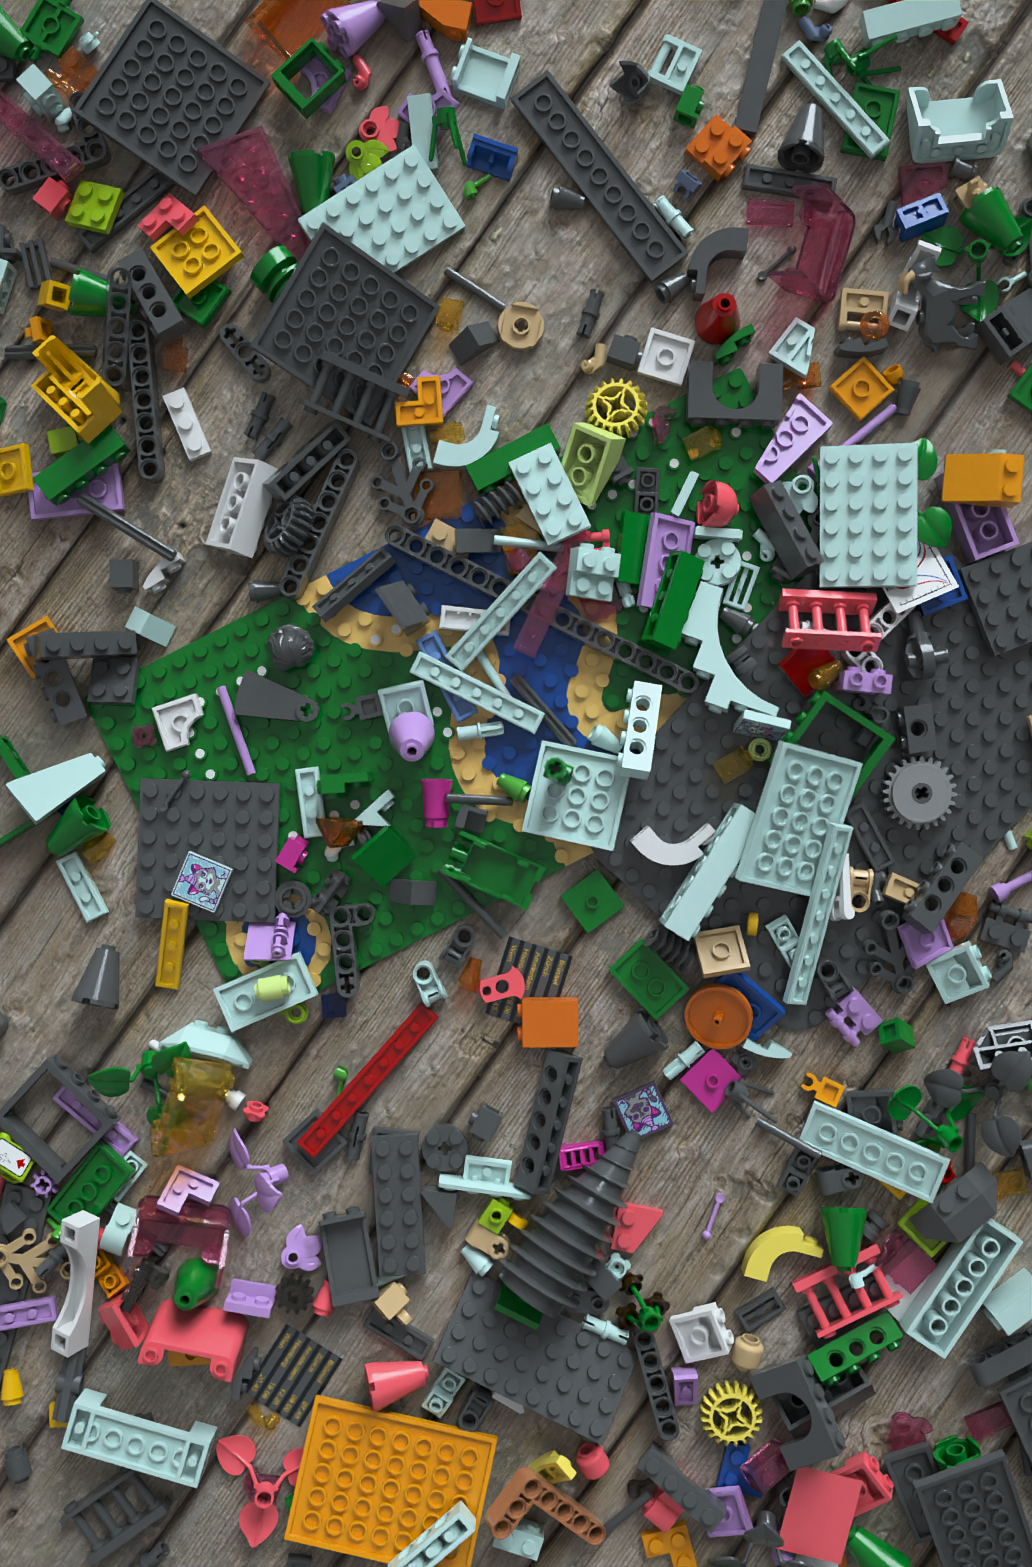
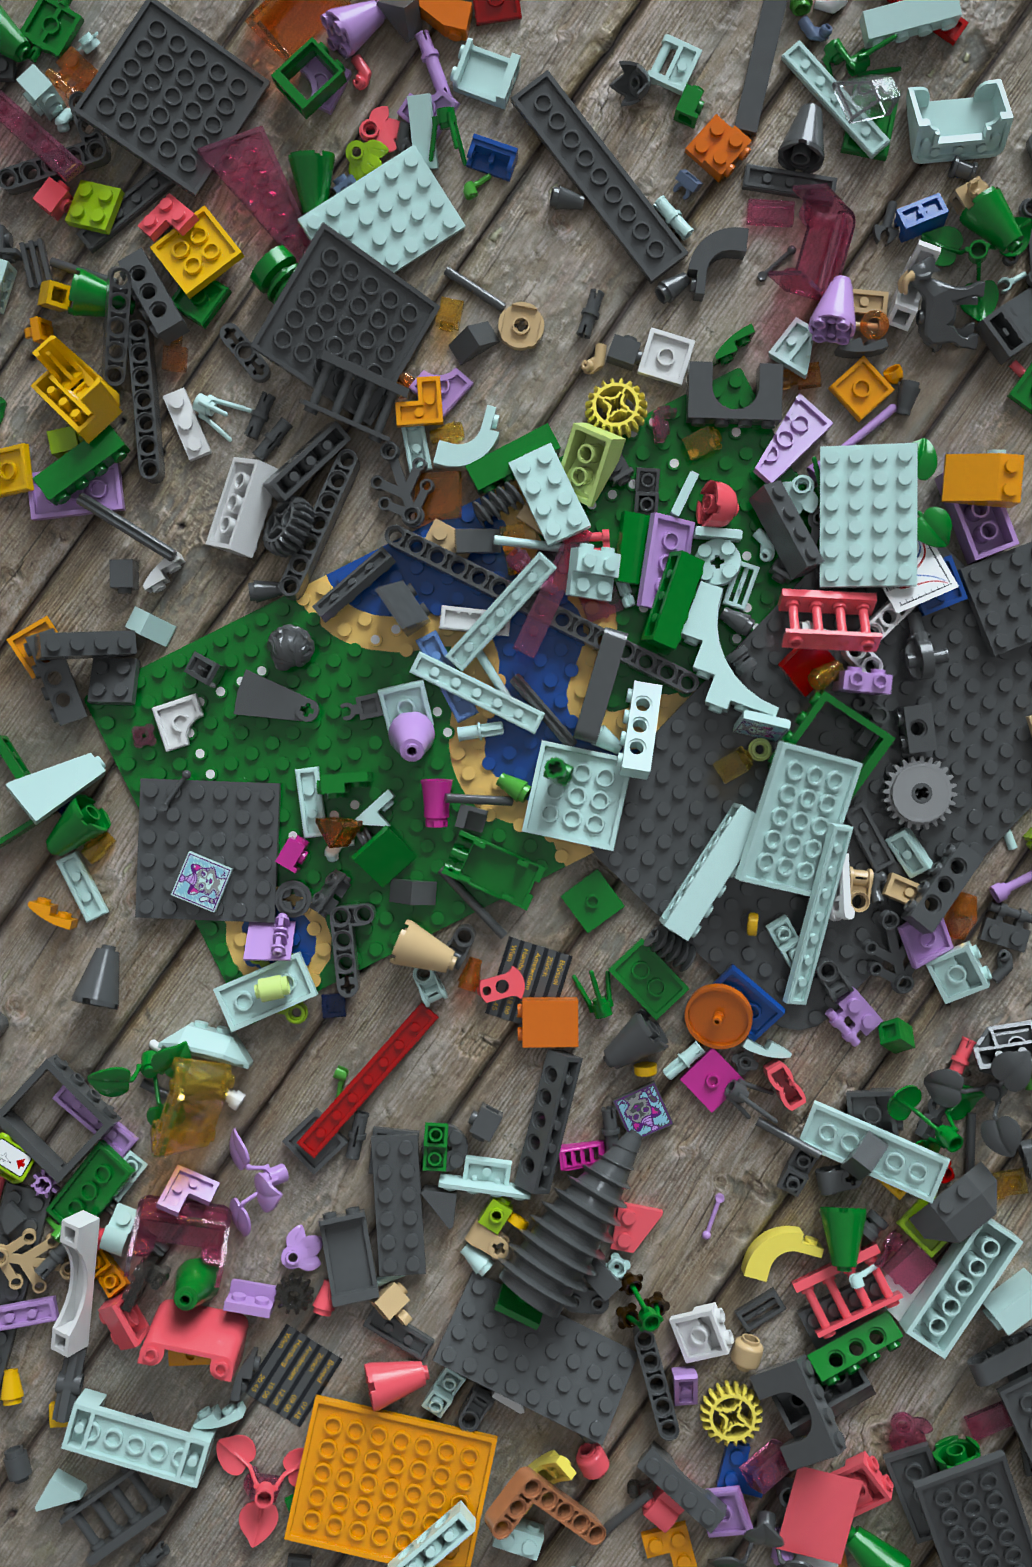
dark grey axle [4,344,97,360] -> none
yellow tile [155,899,190,990] -> none
lavender bar [216,685,256,776] -> none
coral plate [243,1101,269,1122] -> none
clear yellow arm [246,1403,280,1430] -> none
light aqua pin [581,1314,629,1346] -> none
white arch [629,823,716,865] -> none
tan plate [693,925,750,978] -> none
red cone [695,293,741,345] -> none
light orange plate [801,1072,845,1108] -> none
clear pink tile [898,162,948,207] -> none
none -> light orange slope [28,897,79,930]
none -> light aqua slope [35,1468,88,1512]
none -> dark grey slope [184,651,227,688]
none -> light aqua plant [192,393,254,442]
none -> light aqua slope [193,1401,247,1429]
none -> tan cone [389,919,458,973]
none -> green slope [423,1122,449,1172]
none -> green plant [572,970,614,1019]
none -> dark grey beam [573,627,628,745]
none -> yellow tile [634,1062,657,1077]
none -> coral brick [763,1058,806,1111]
none -> lavender cone [808,275,856,345]
none -> clear slope [831,74,901,124]
none -> dark grey slope [841,1130,889,1181]
none -> light aqua slope [885,827,933,879]

